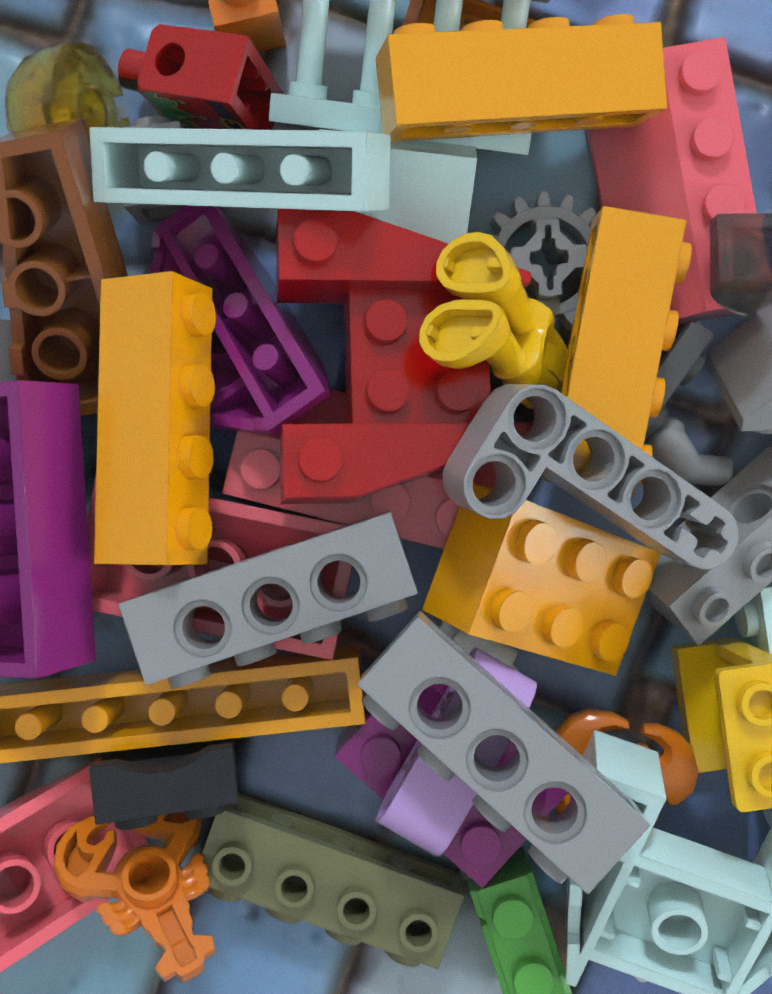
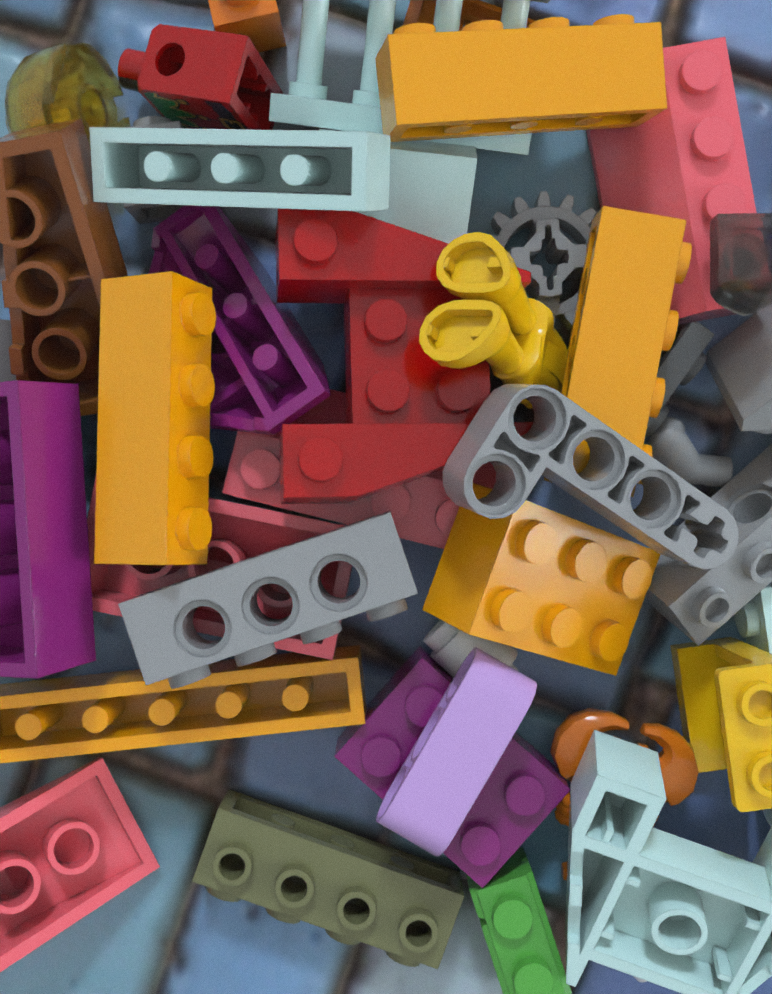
orange animal [53,812,215,983] -> none
black brick [89,738,238,830] -> none
light grey brick [357,611,651,894] -> none

